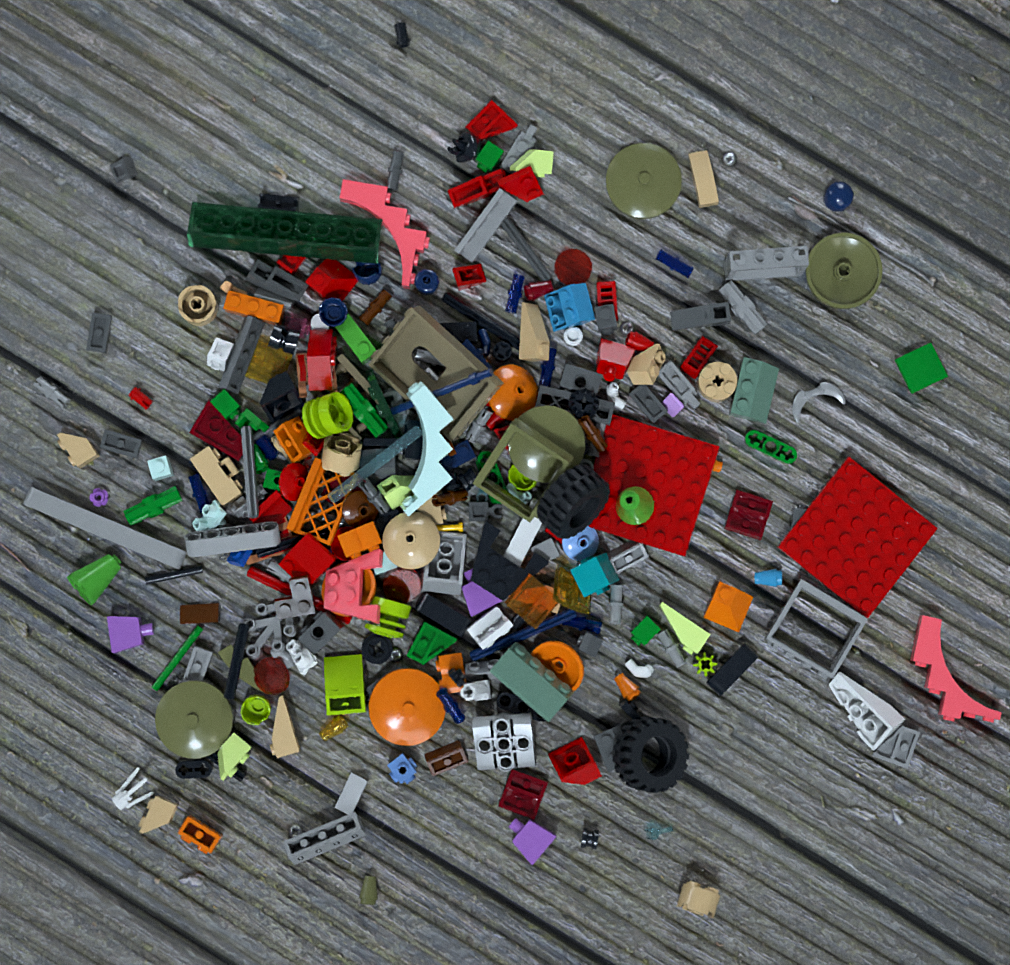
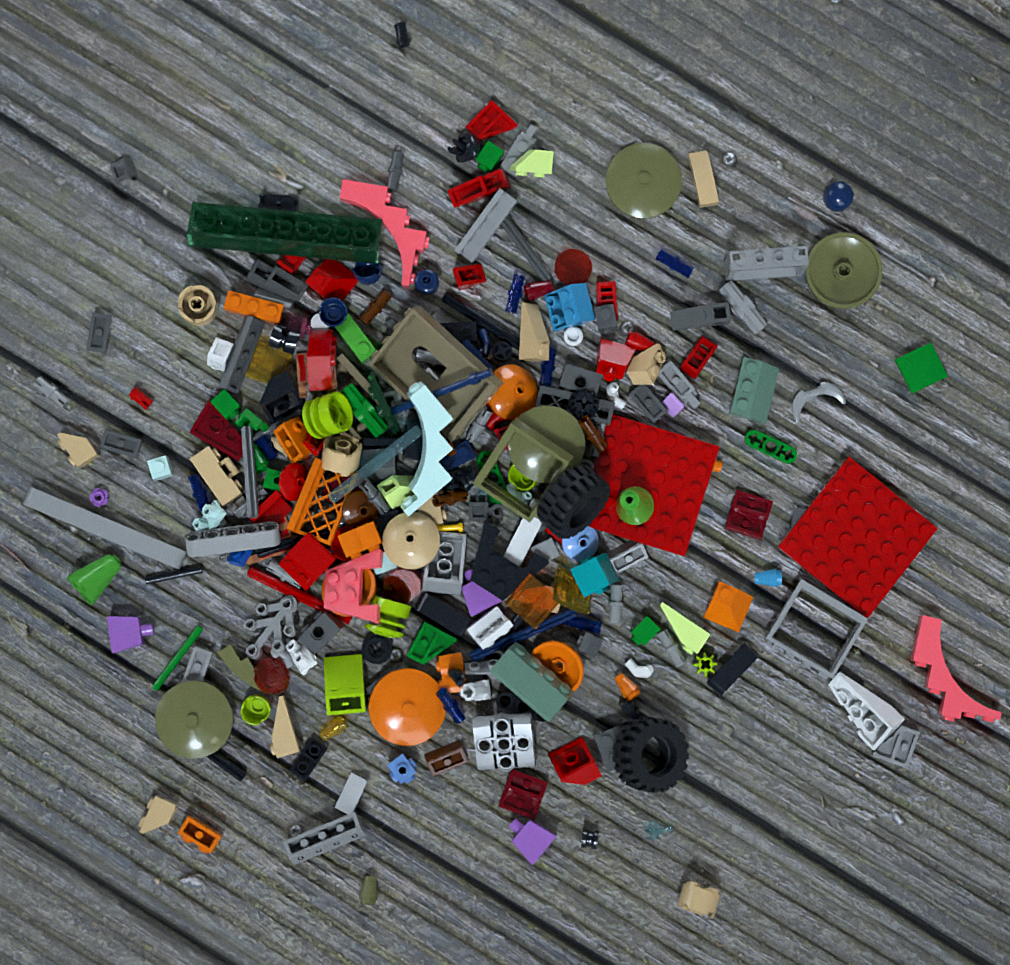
white plant [112,767,154,810] -> none
green piece [123,486,183,526] -> none
black beam [175,760,213,779] -> none
reddish brown slope [180,603,220,624] -> none
yellowish green slope [218,733,252,781] -> none
light nougat hand [220,281,248,295] -> none
black axle [224,623,249,700] -> none
plate [274,575,316,620] -> none
red wing [497,166,544,202] -> none
tan brick [697,362,737,402] -> none
none -> black slope [289,738,328,782]

